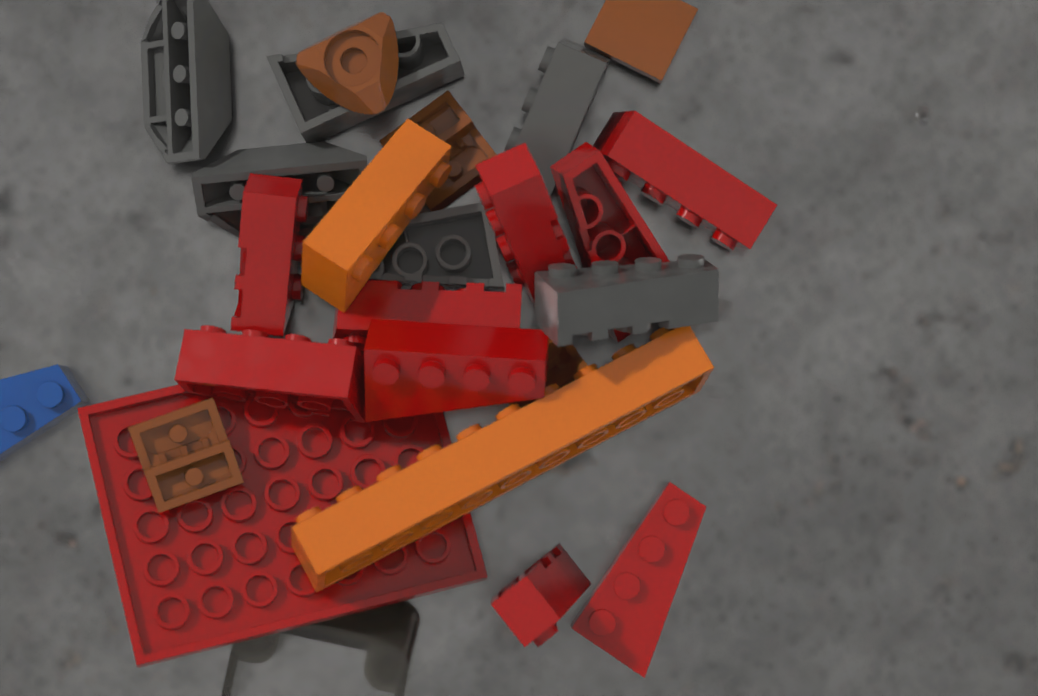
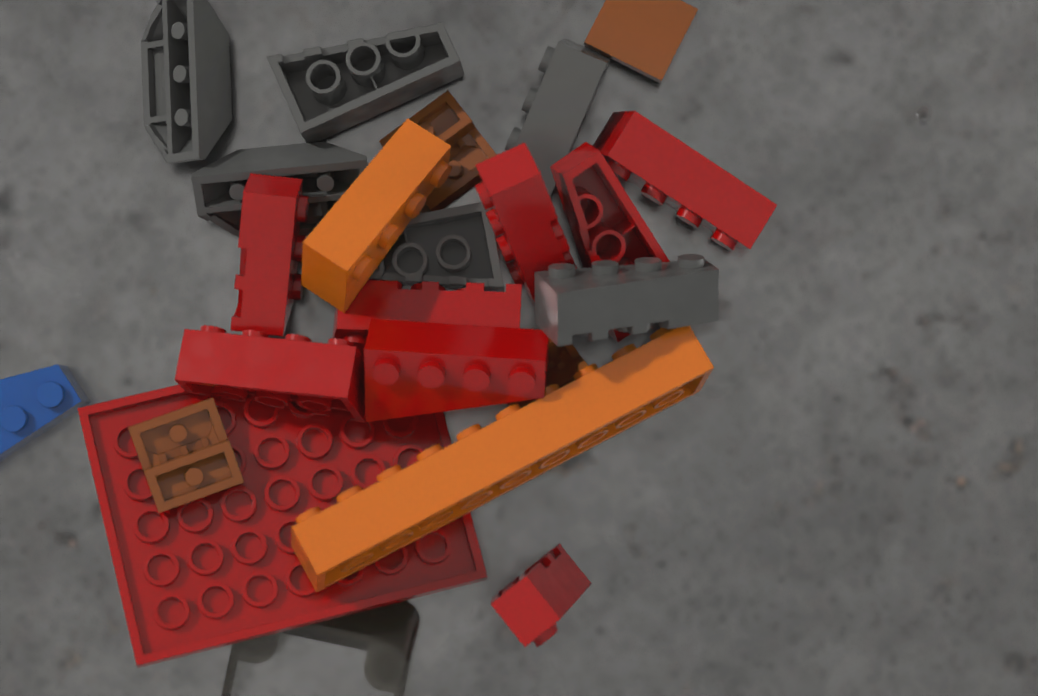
dark orange hat [296,12,399,115] -> none
red wedge [570,482,706,678] -> none

